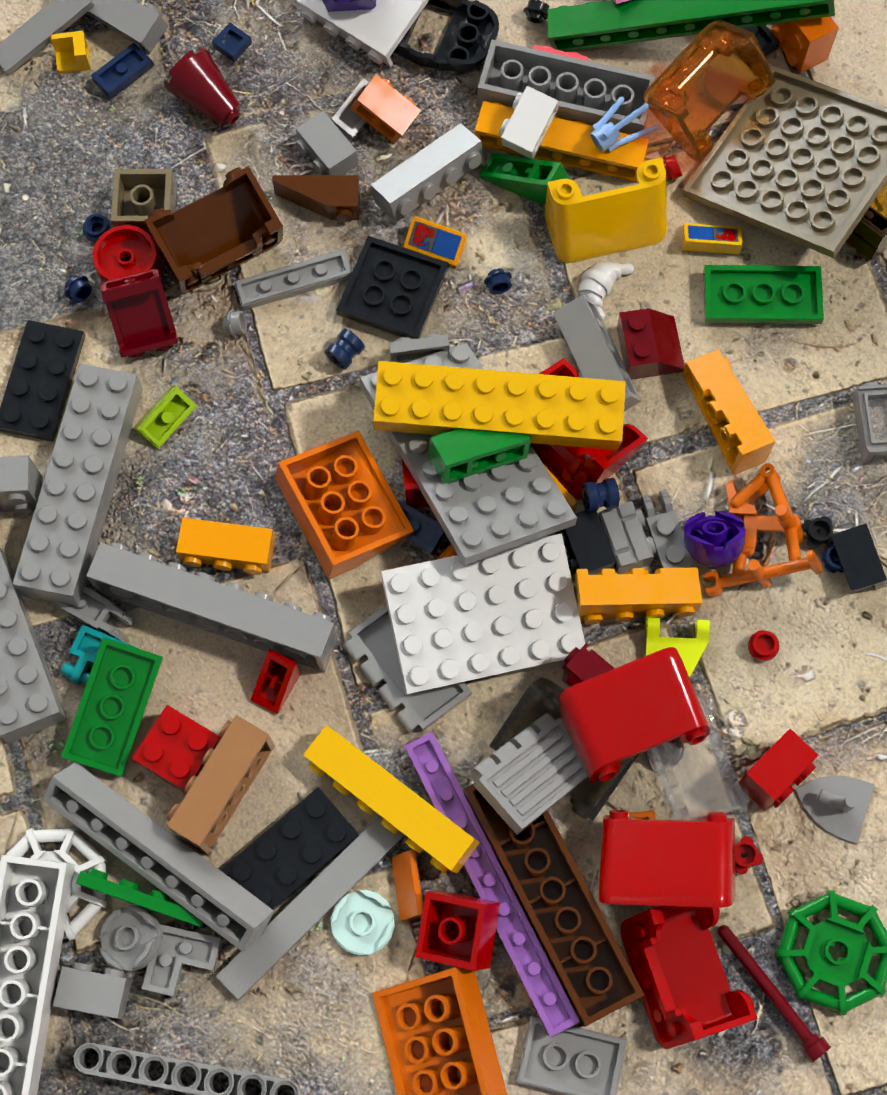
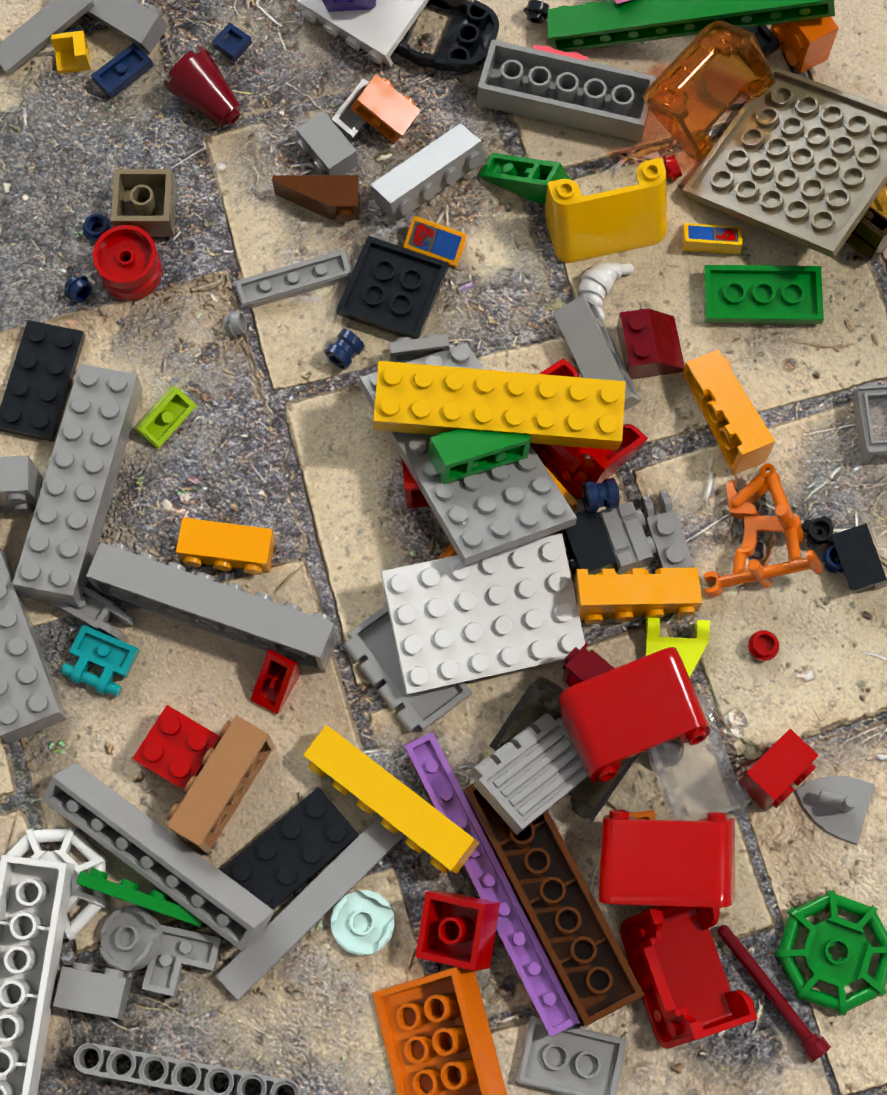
green plate [61,637,163,777] -> none
dark red panel [100,269,178,359] -> none
reddish brown windscreen [144,166,283,294] -> none
orange slope [275,430,414,580] -> none
orange slope [392,850,423,921] -> none
dark blue plate [396,498,446,555] -> none
light orange brick [475,101,649,182] -> none
dark blue plate [484,268,512,294] -> none
white brick [499,86,559,159] -> none
light blue plant [590,97,660,152] -> none
dark purple cylinder [684,511,746,568] -> none
red plate [735,836,763,875] -> none

